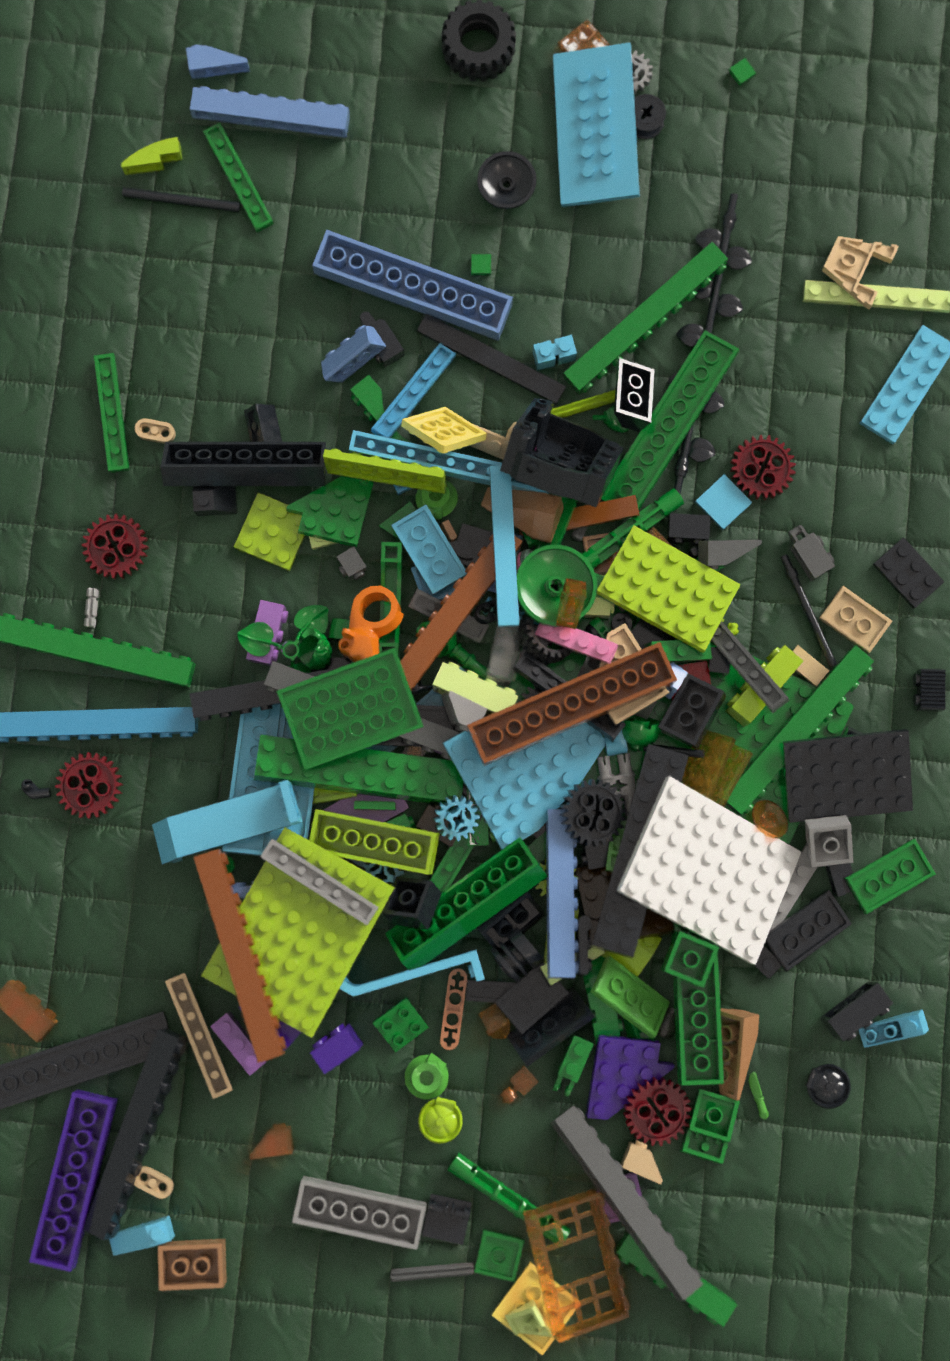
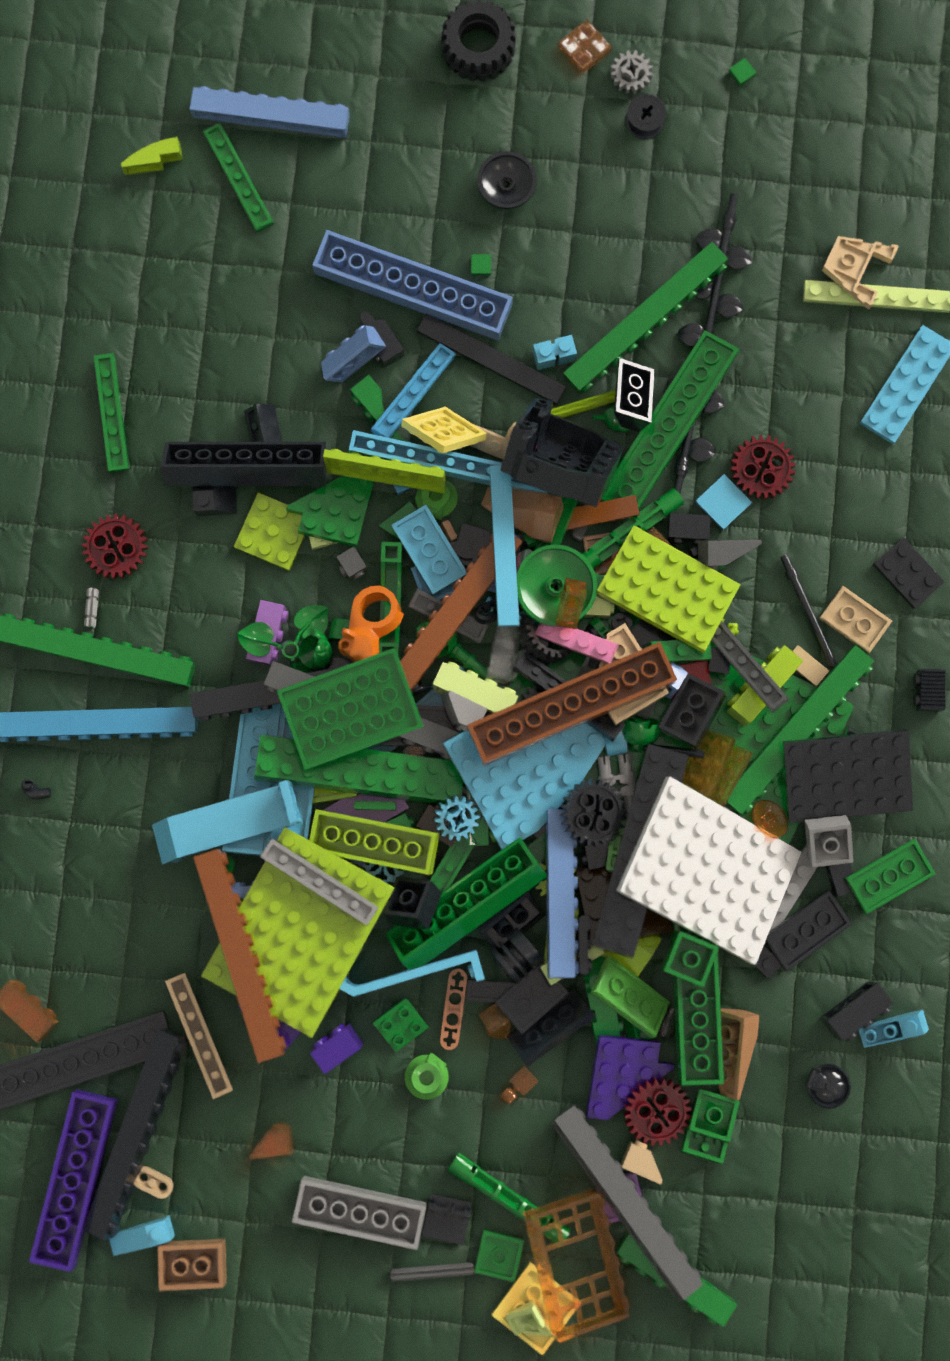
dark red gear [55,752,123,819] -> none
black piece [122,187,240,213] -> none
tan plate [135,418,176,444] -> none
medium blue slope [186,45,250,79] -> none
medium lavender brick [210,1012,268,1076] -> none
lime piece [418,1096,463,1144] -> none
green hinge [552,1034,593,1097] -> none
medium azure plate [553,42,640,207] -> none
bright green piece [749,1072,769,1120] -> none
dark grey brick [788,525,835,582] -> none

